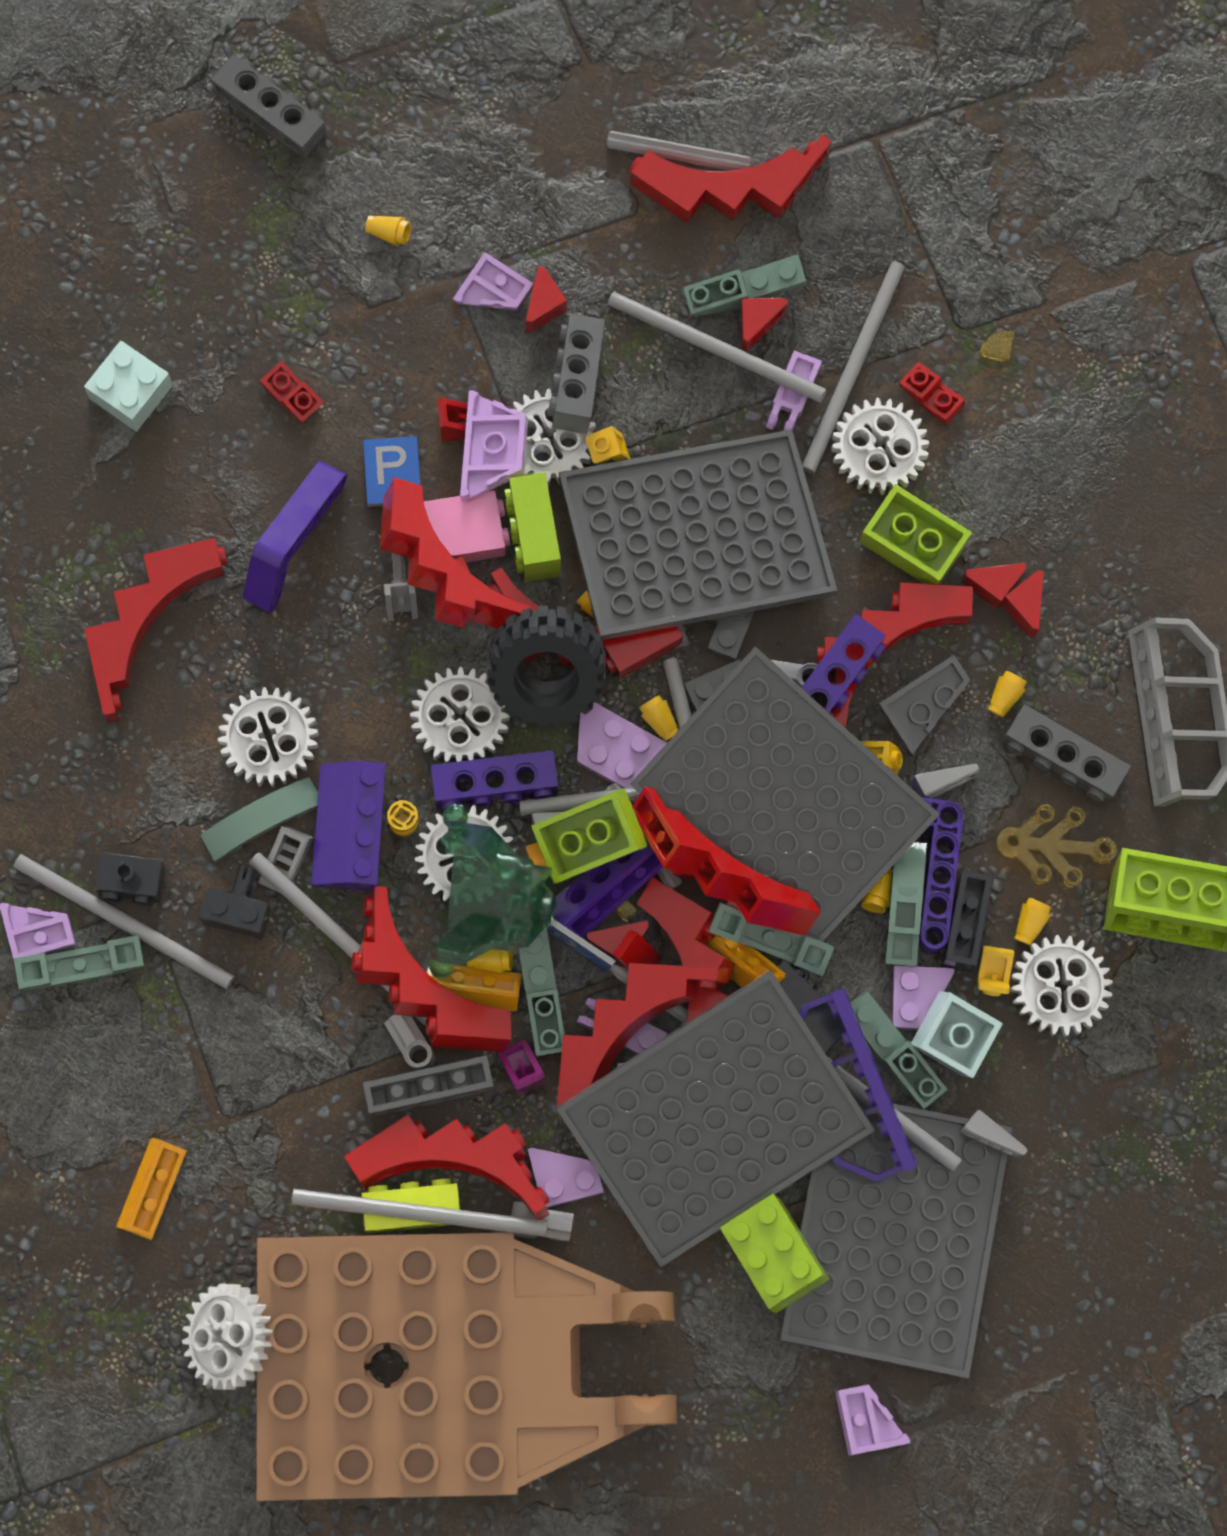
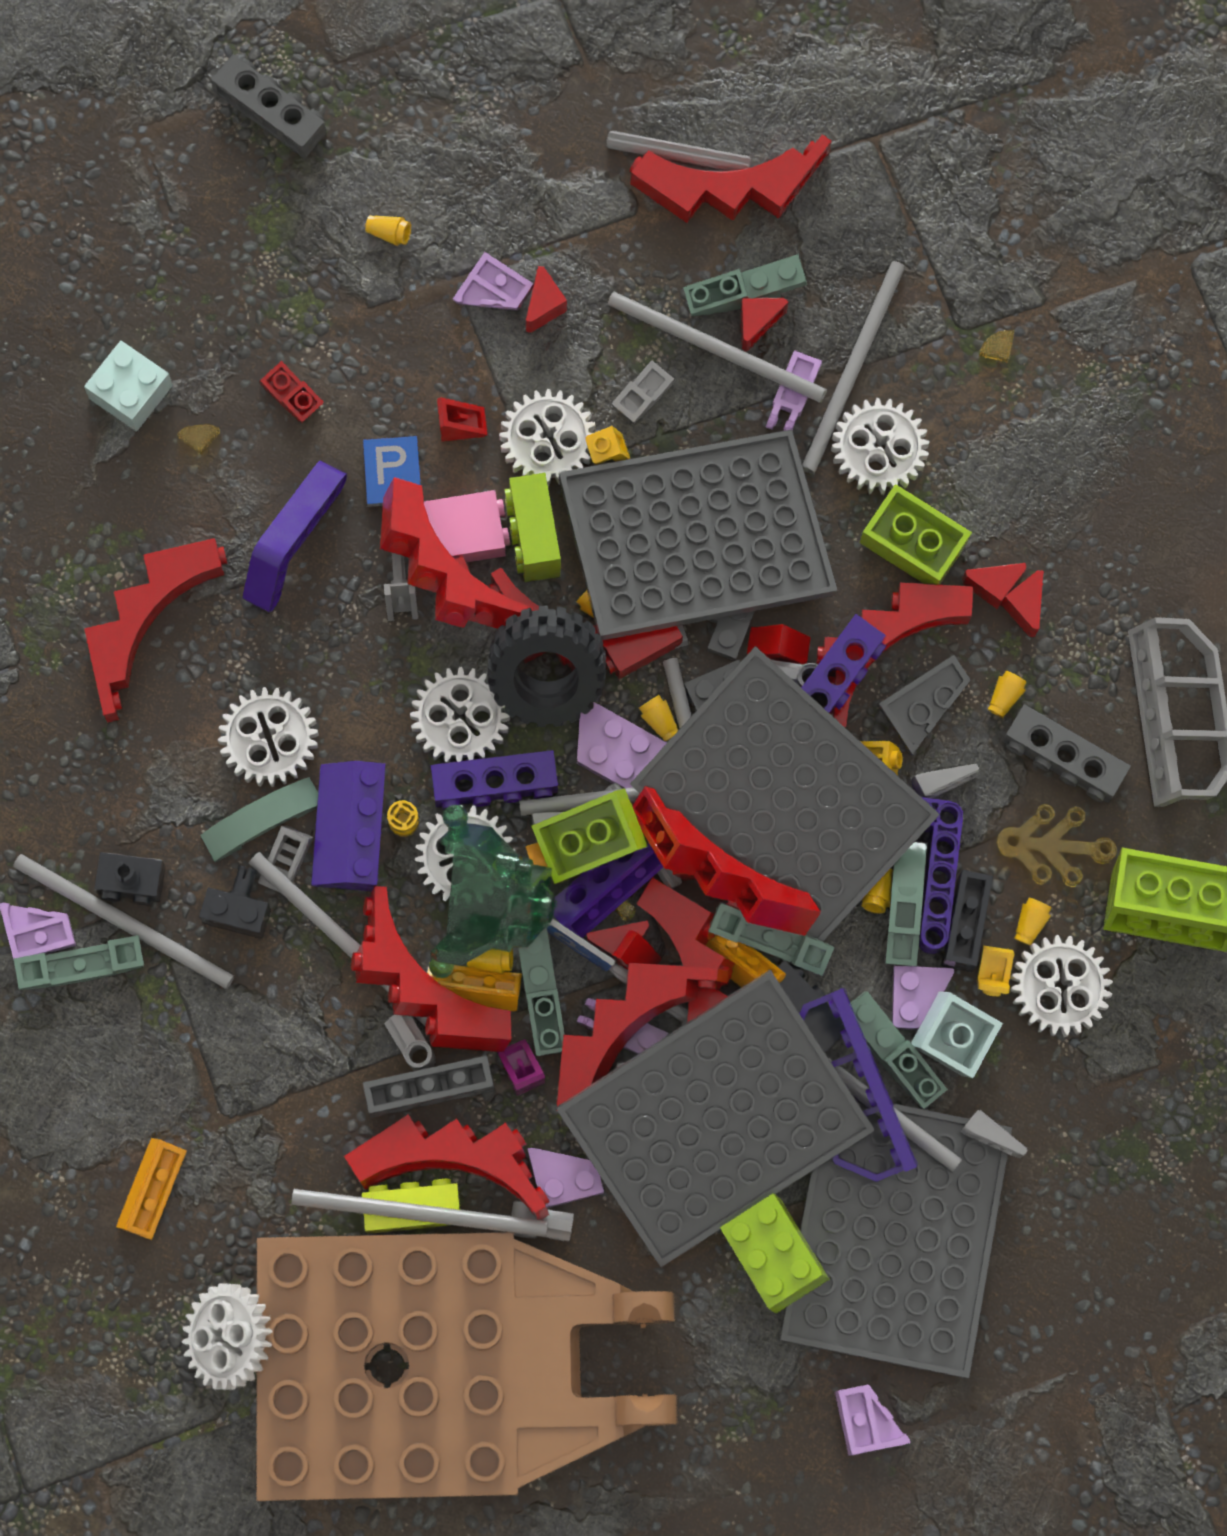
lavender wing [460,390,528,501] -> none
dark grey brick [548,313,605,434] -> none
red slope [899,362,965,426] -> none
none -> clear yellow tile [177,424,220,455]
none -> light grey slope [612,360,675,423]
none -> red slope [746,624,811,665]

